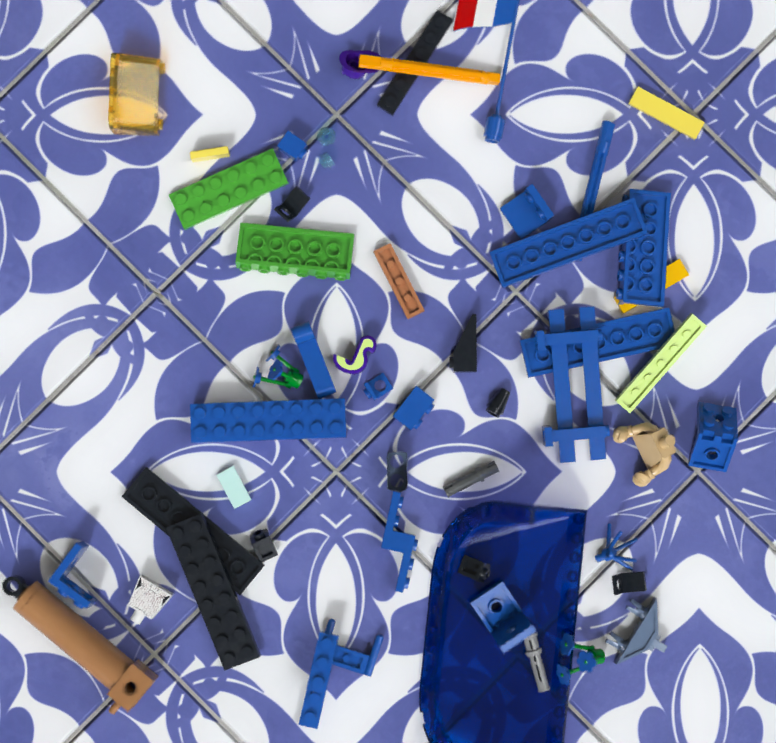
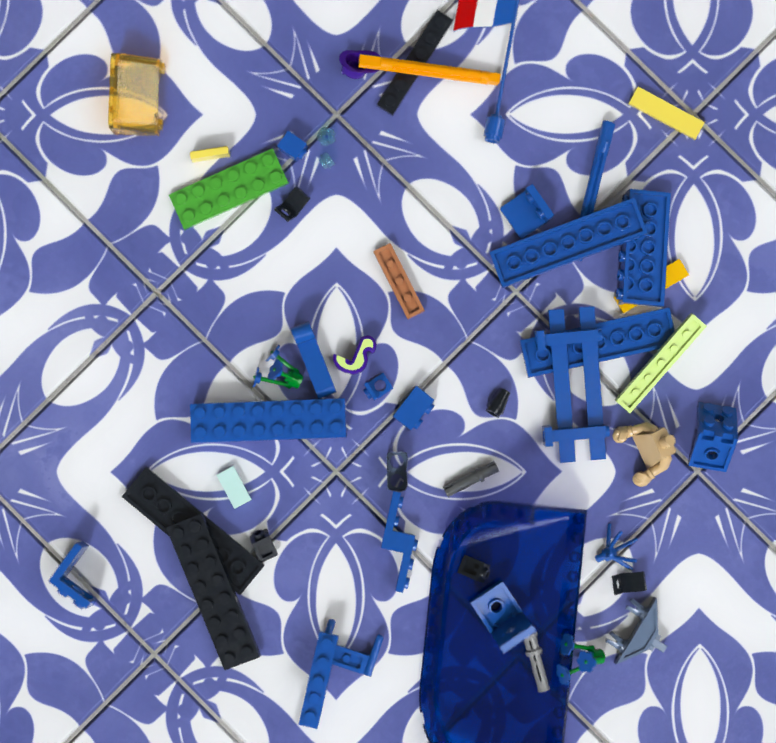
medium nougat piece [2,575,159,715] -> none
white torso [128,575,174,625] -> none
bright green bracket [235,223,354,281] -> none
black slope [449,314,477,373] -> none

